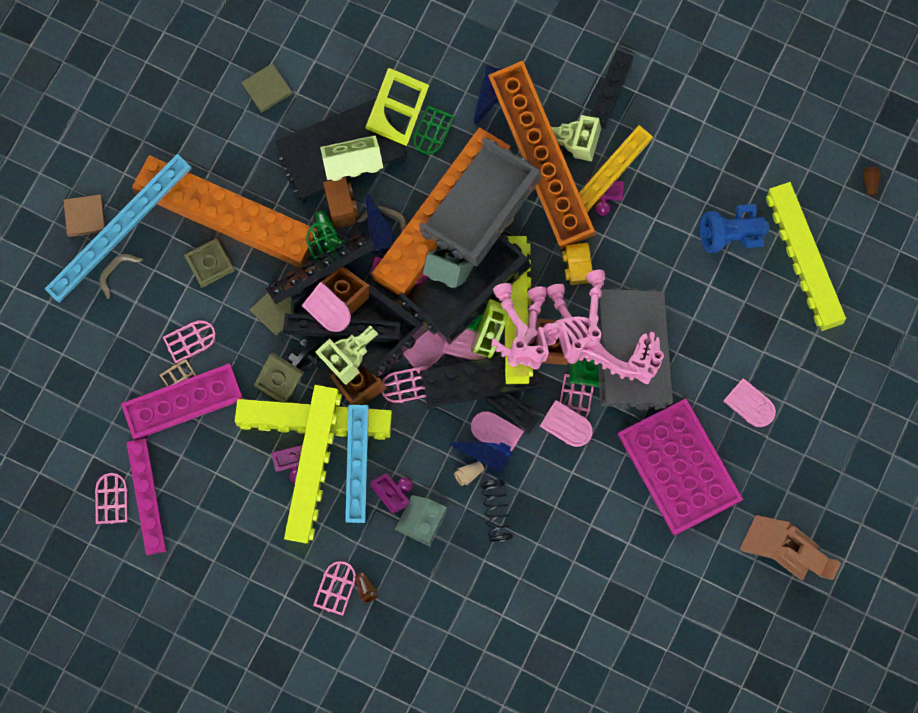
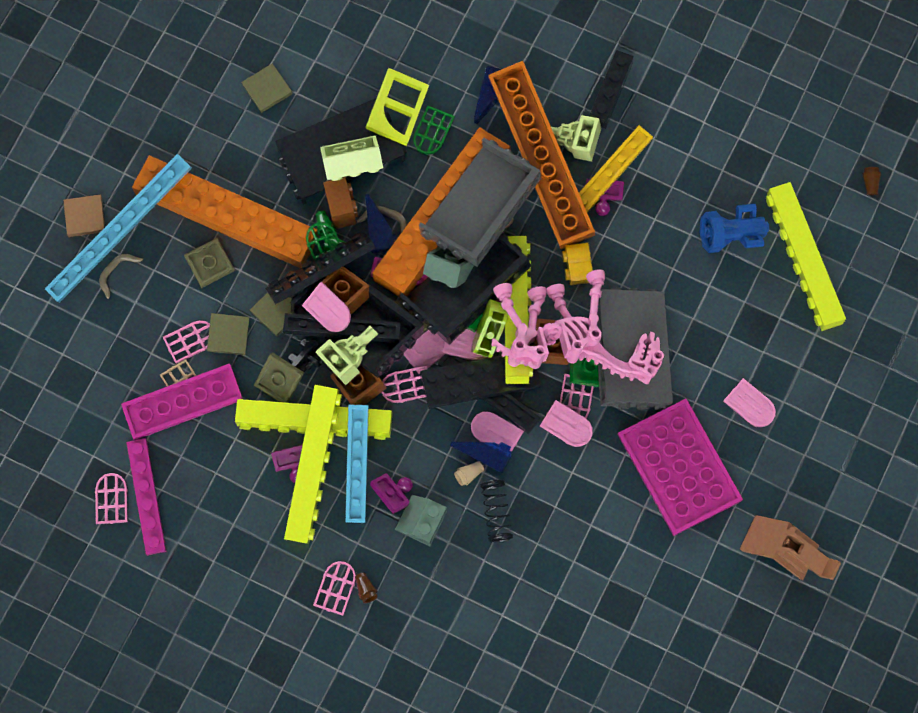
none -> olive tile [207,313,249,355]

